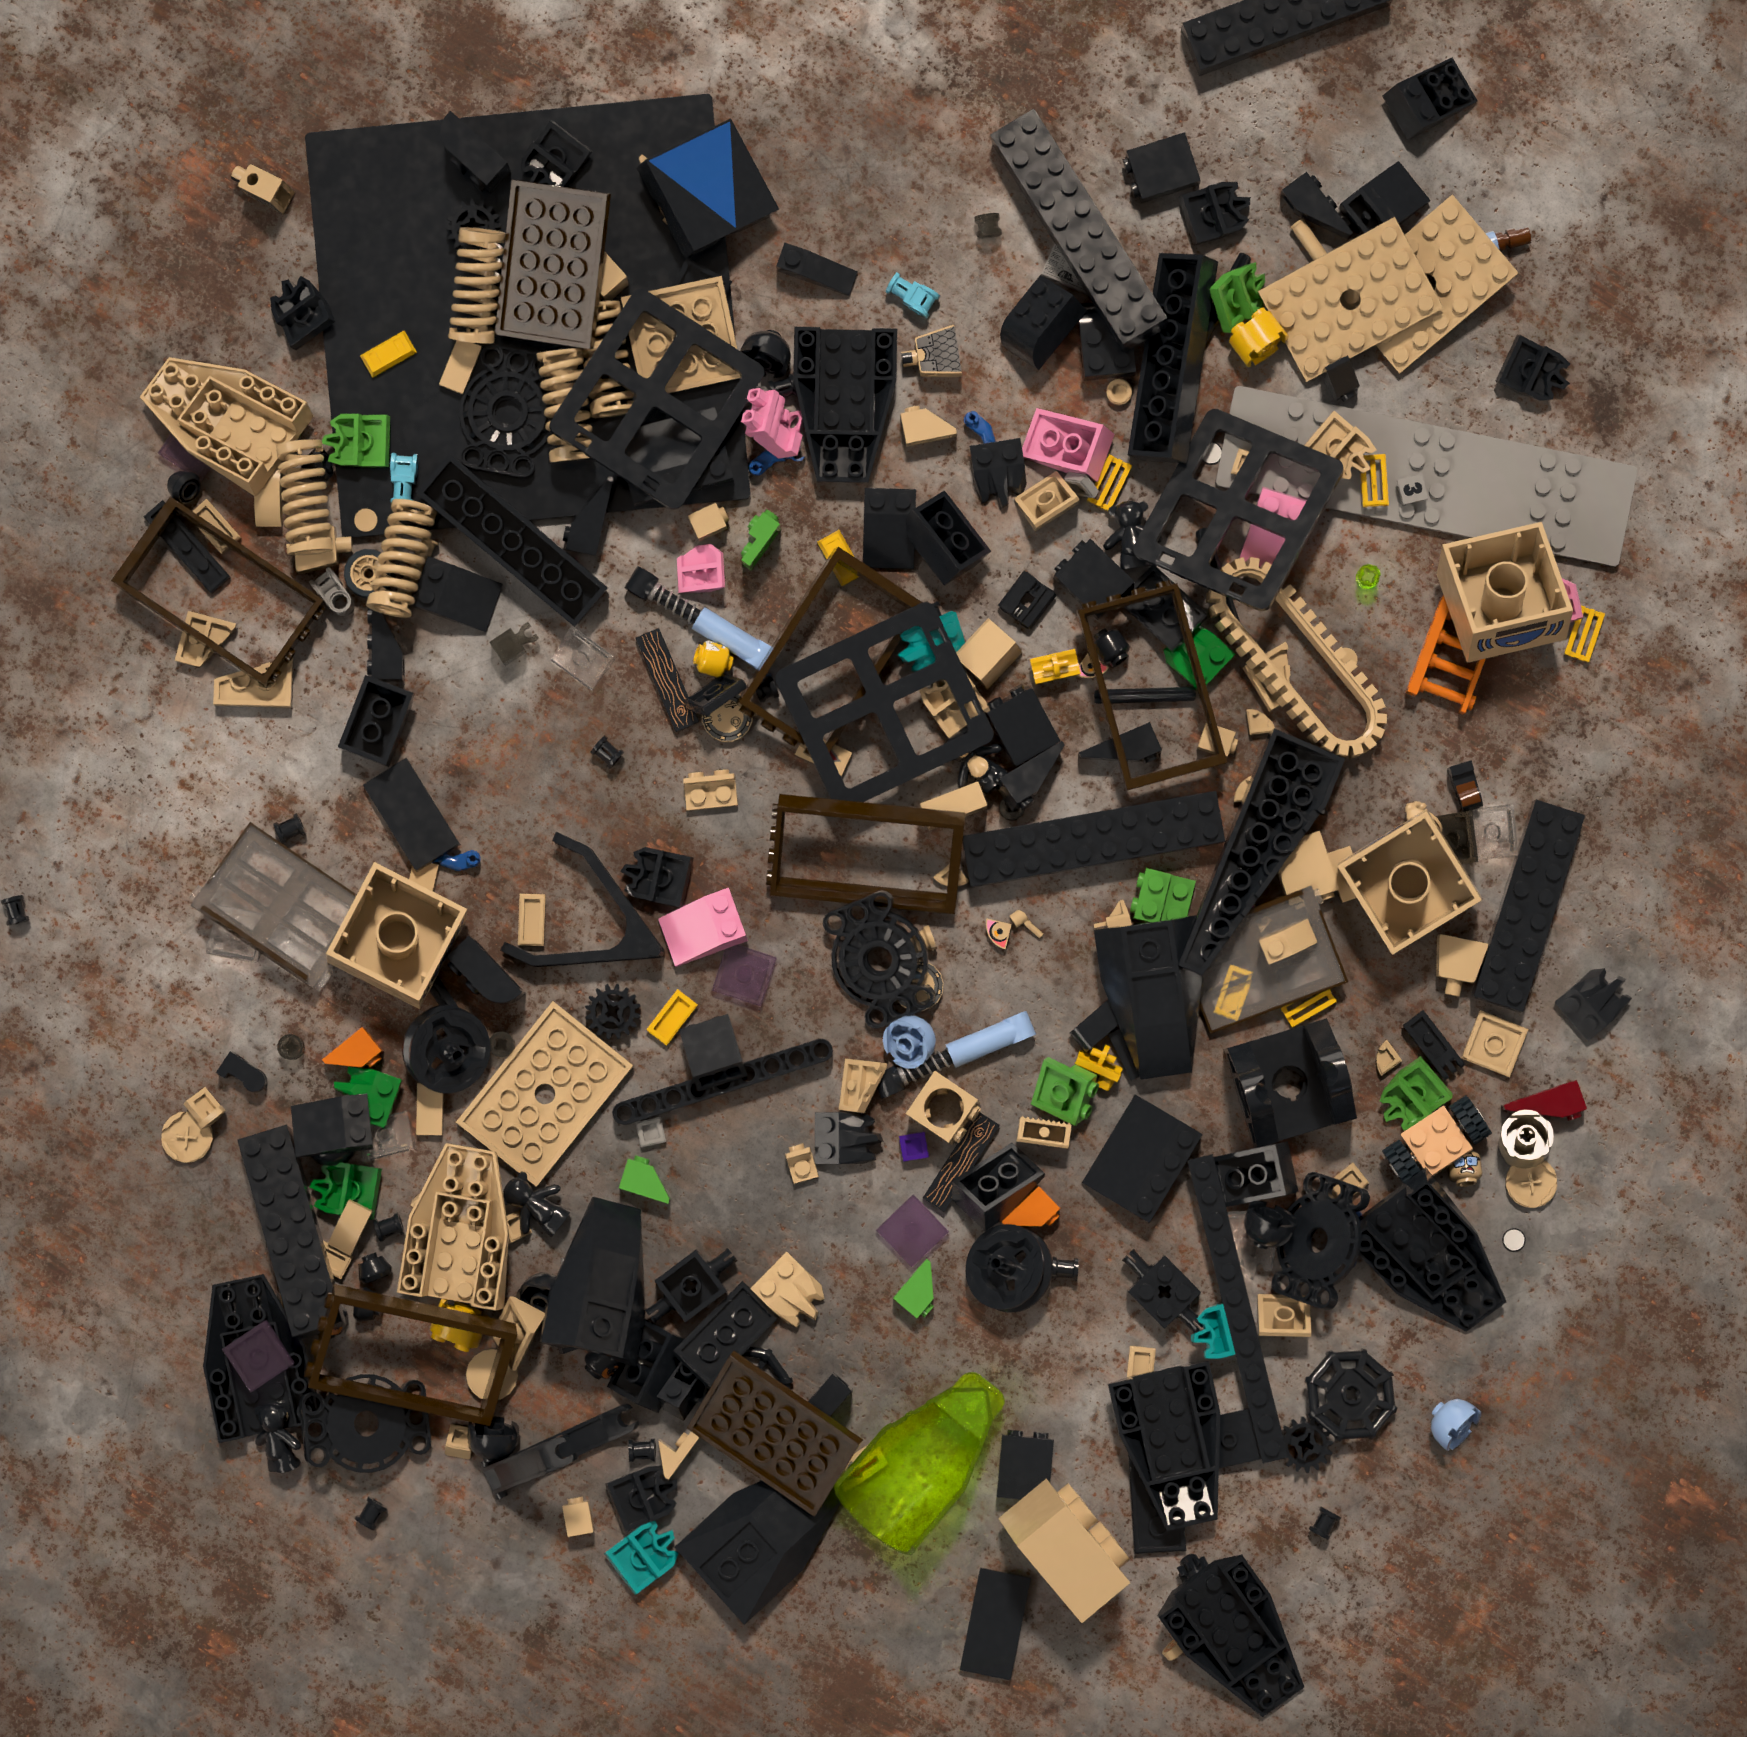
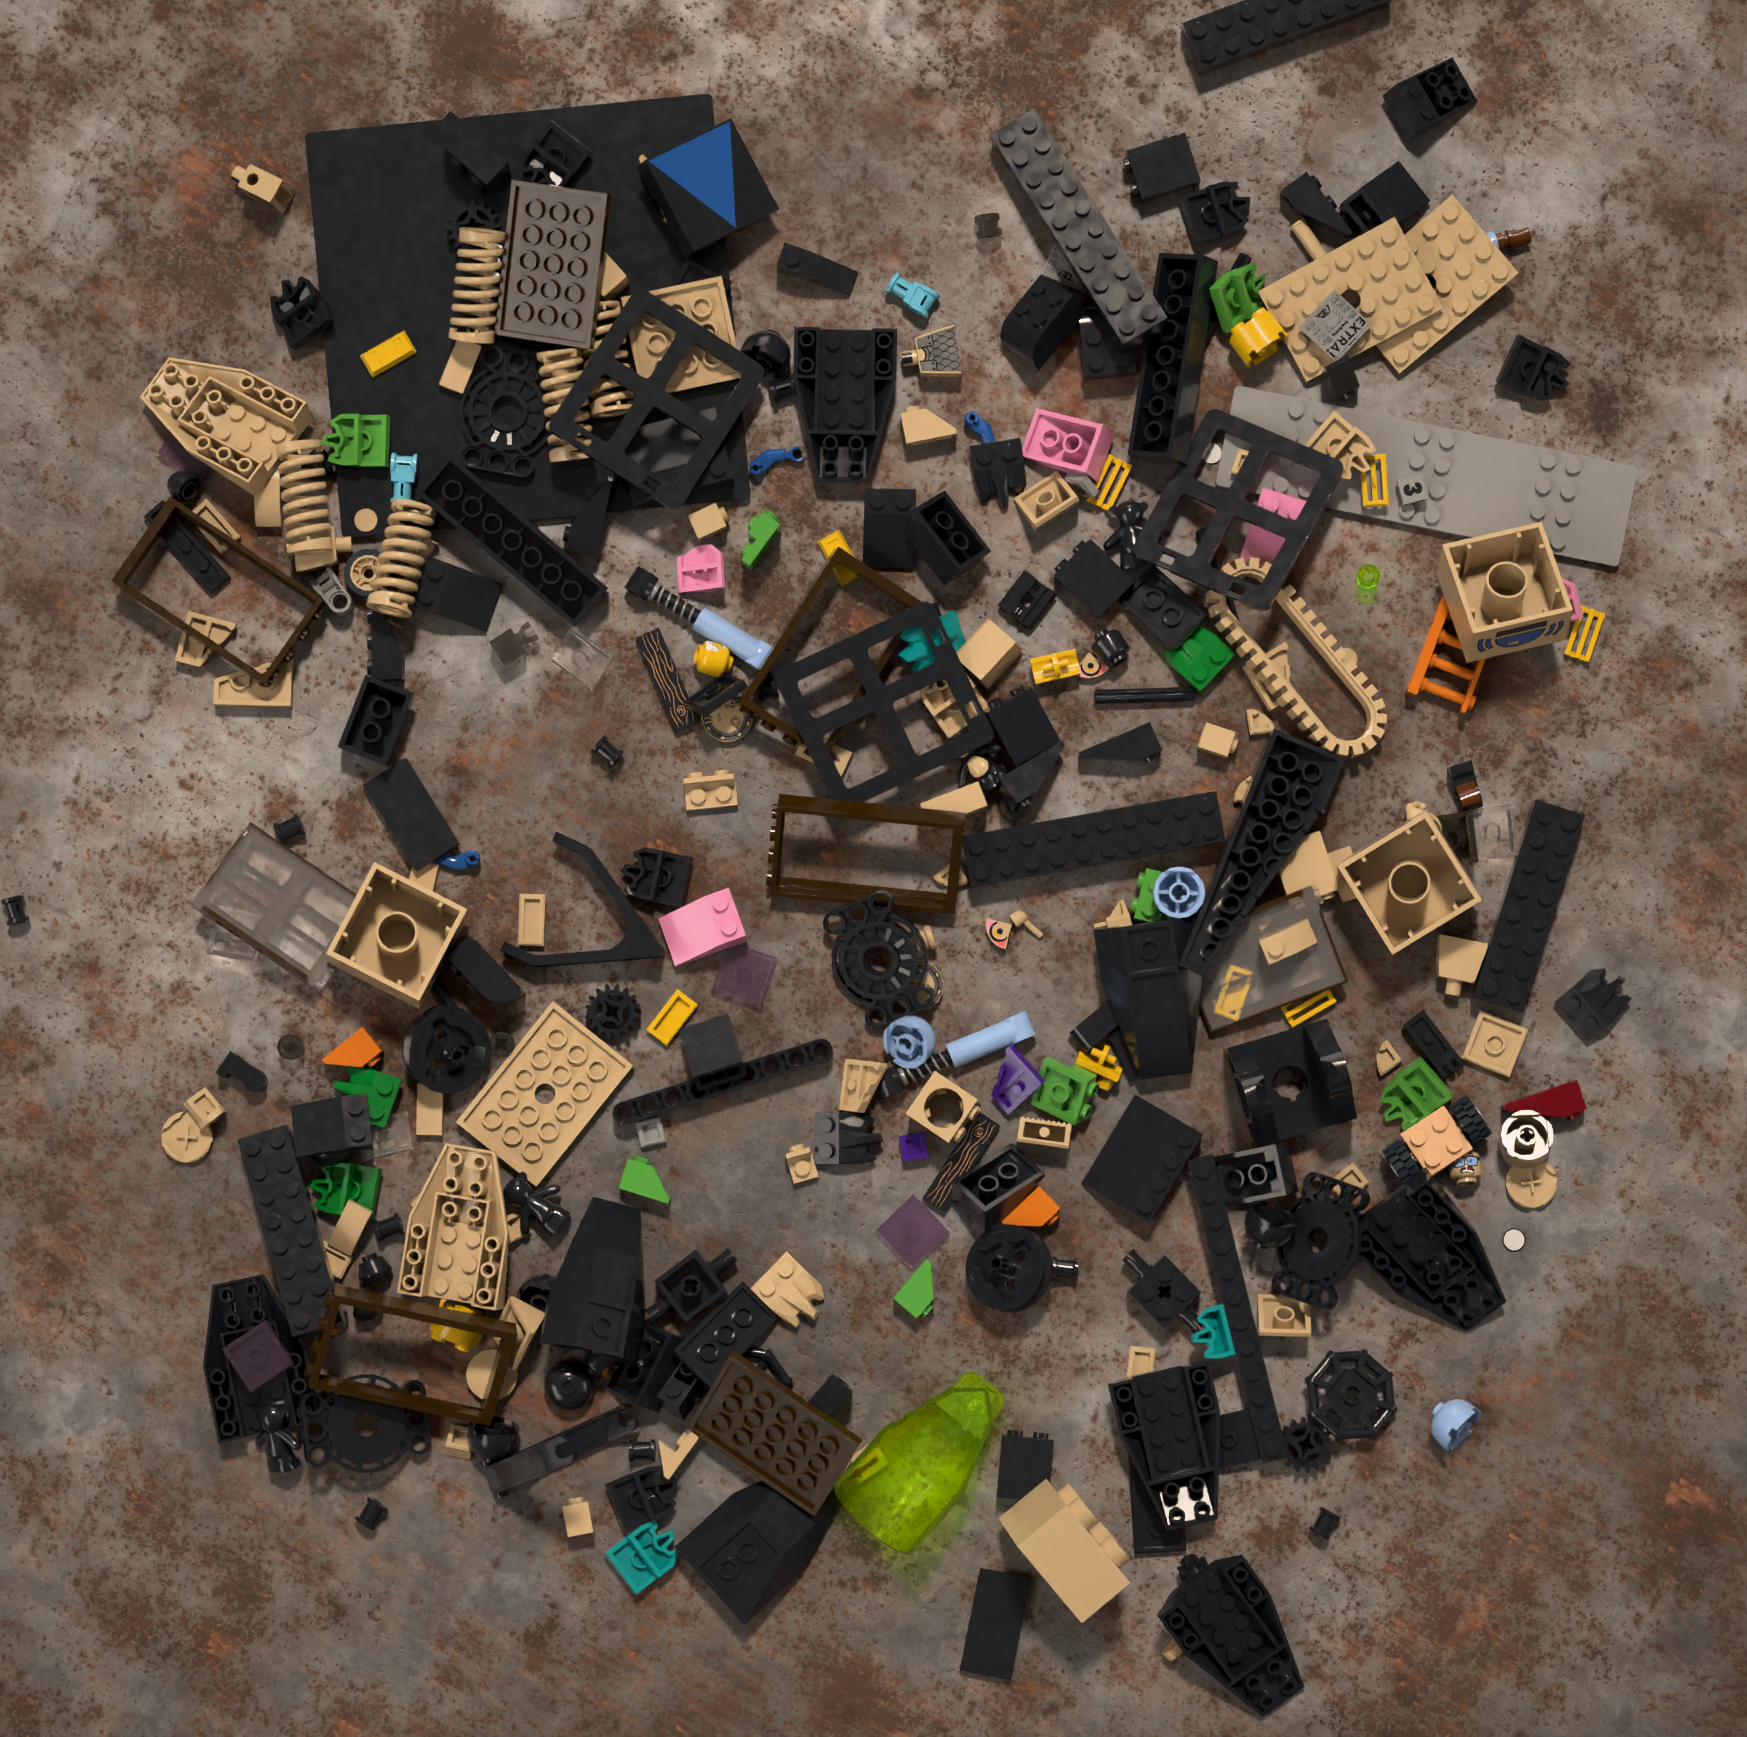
bright pink hips [741,388,803,459] -> none
dark brown door [1077,580,1227,791] -> none
tan tile [1106,379,1132,406] -> none
none -> black cylinder [544,1359,595,1411]
none -> dark purple wing [991,1044,1046,1115]
none -> light blue cylinder [1152,867,1205,918]
none -> light grey tile [1299,289,1372,361]

